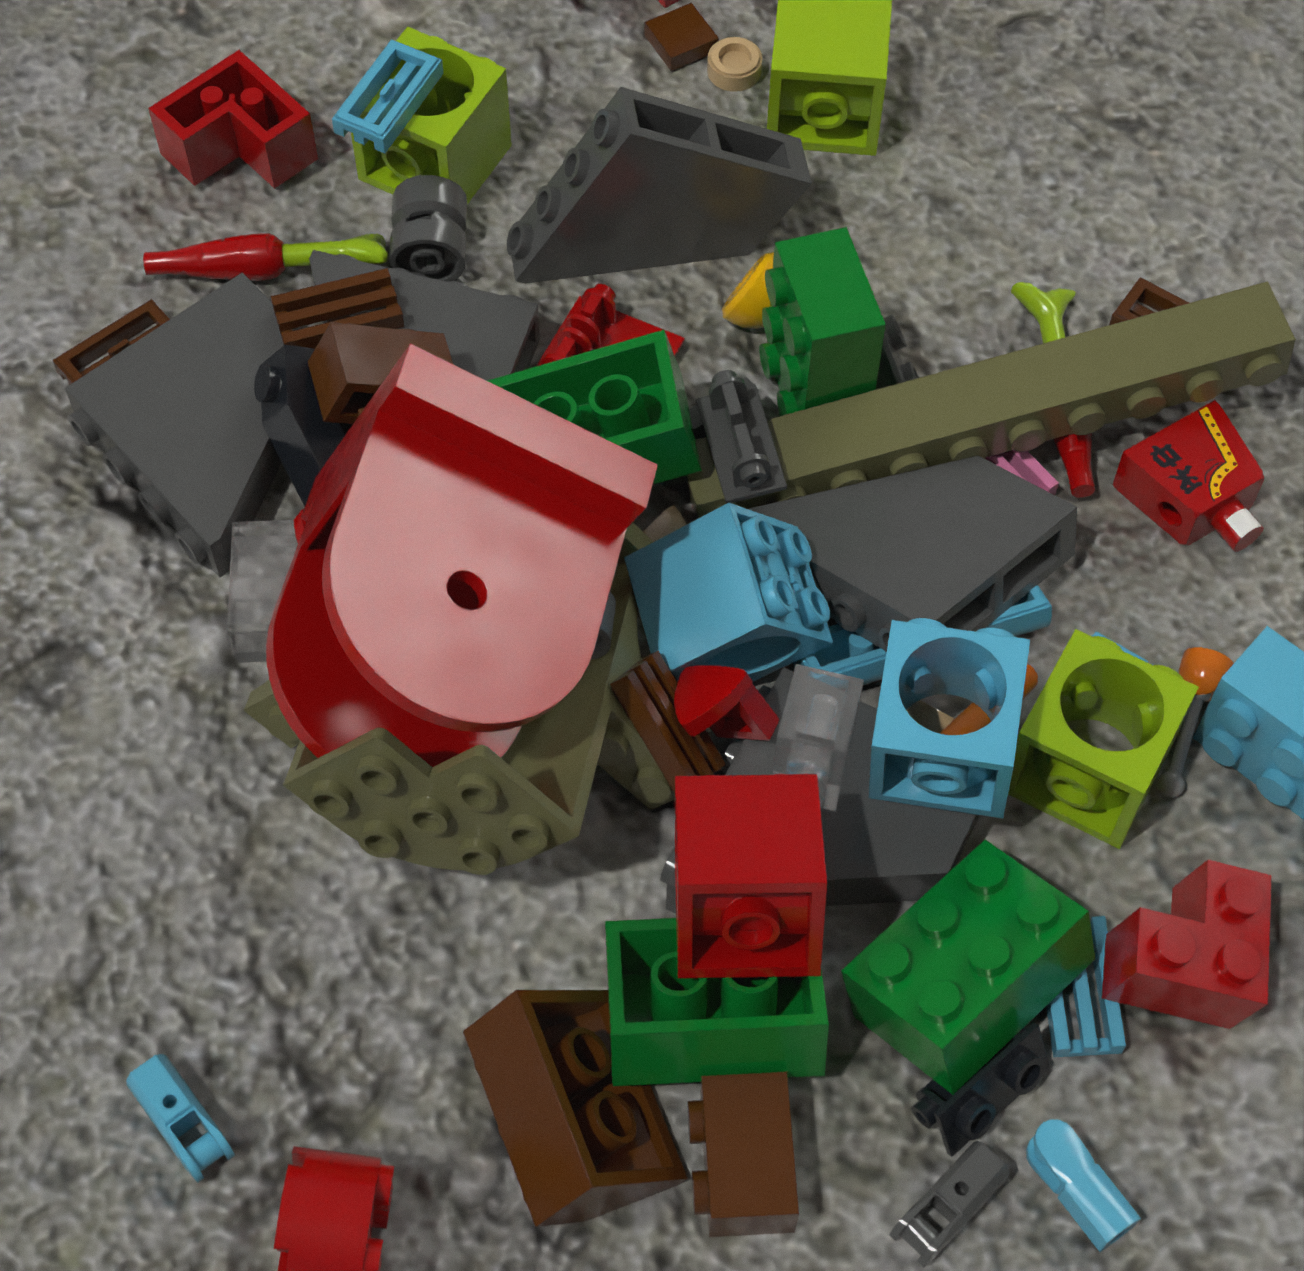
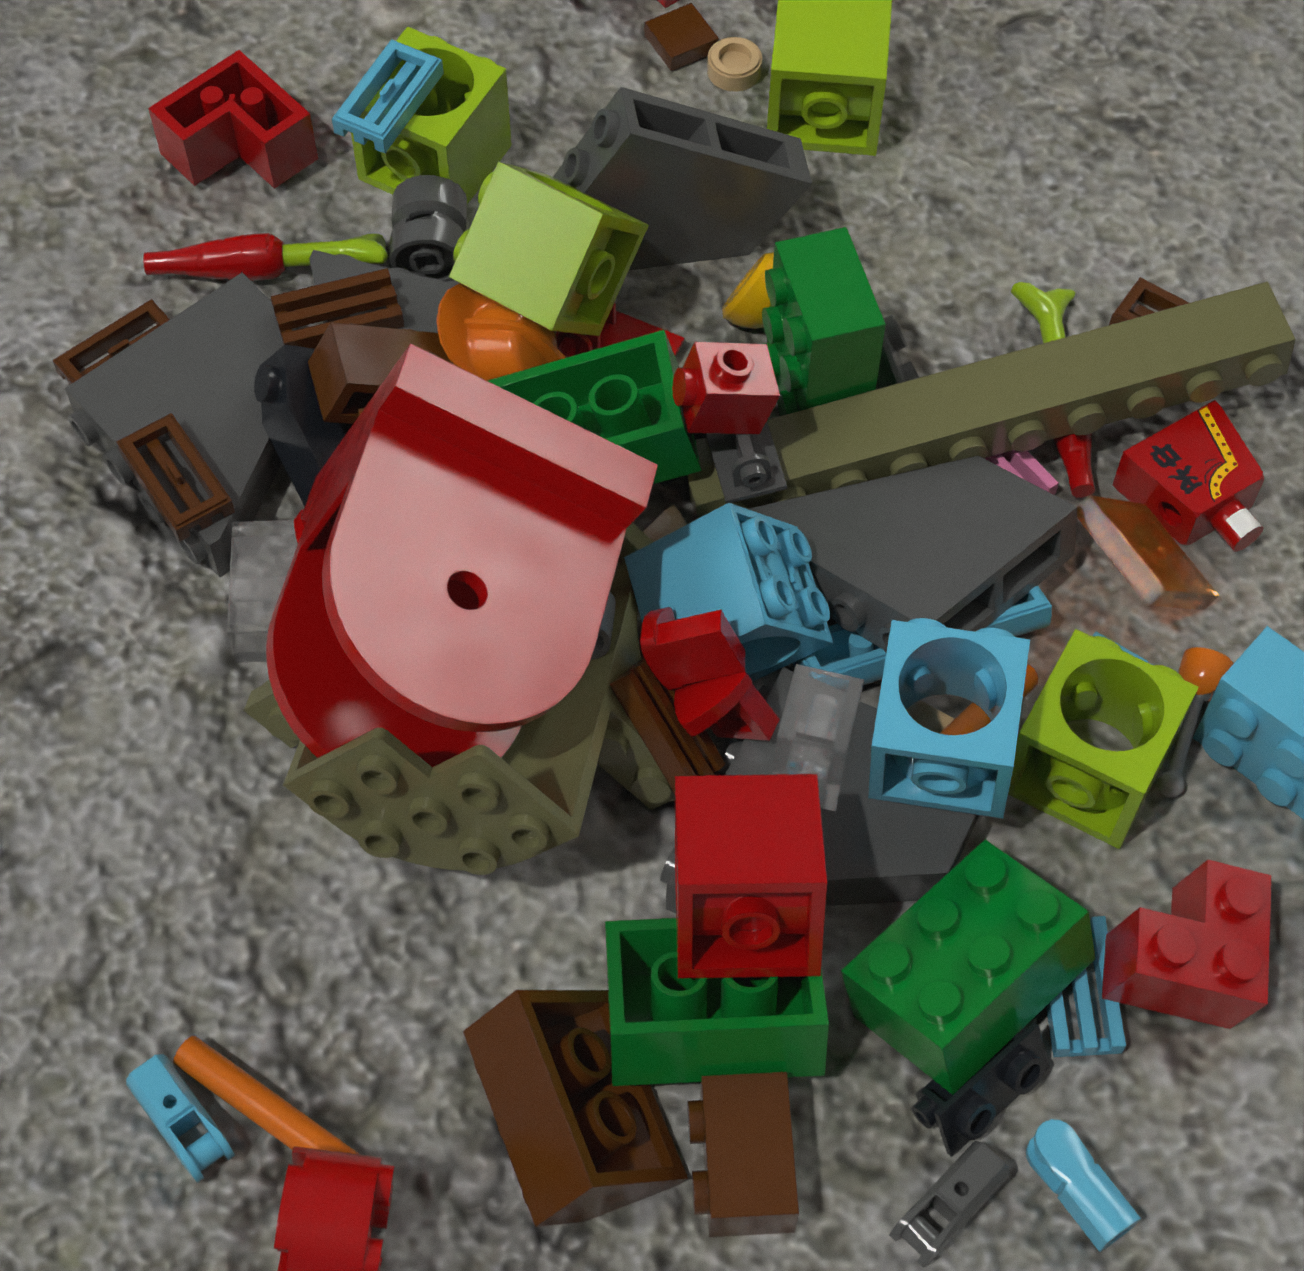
none -> reddish brown tile [116,413,235,542]
none -> orange piece [173,1035,360,1155]
none -> orange piece [436,283,566,381]
none -> lime brick [449,161,649,336]
none -> red tile [640,607,745,690]
none -> red brick [672,342,780,434]
none -> clear orange tile [1077,495,1220,610]

